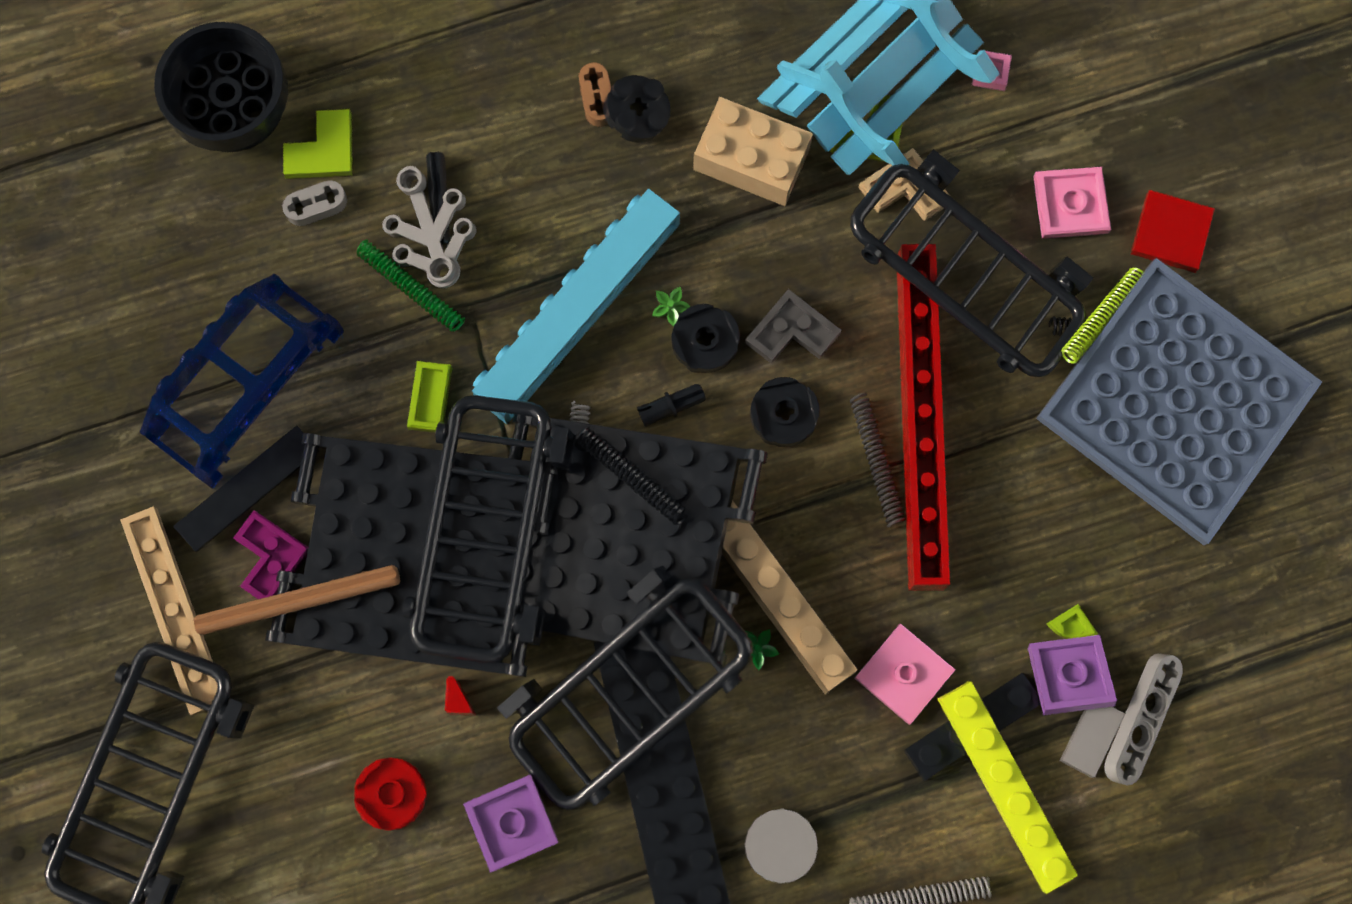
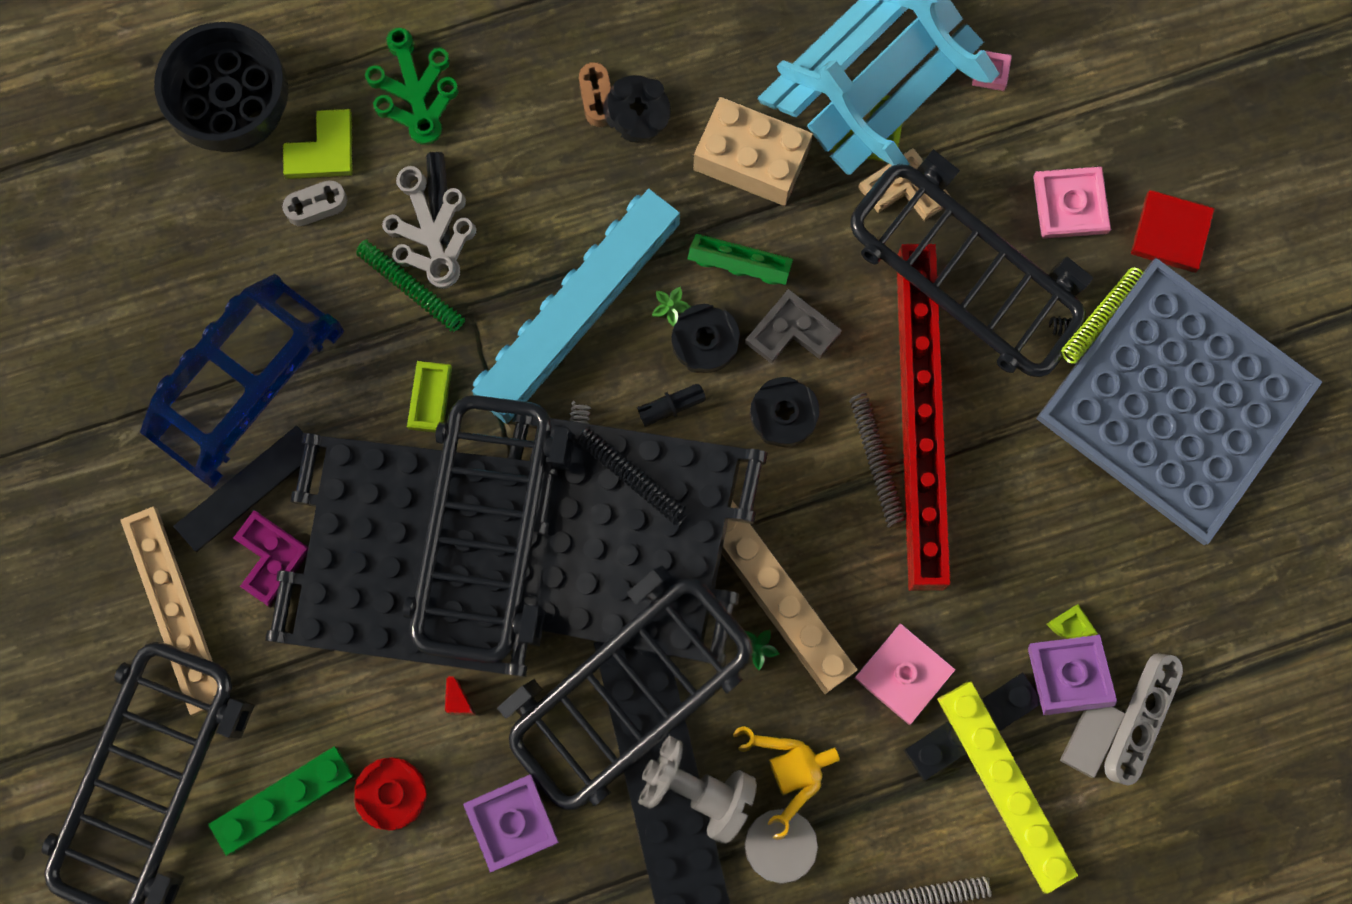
medium nougat axle [194,565,400,635] -> none
none -> green plate [208,746,355,856]
none -> green plant [365,28,459,145]
none -> light grey piece [639,736,756,843]
none -> green plate [688,234,793,285]
none -> yellow piece [733,727,840,840]

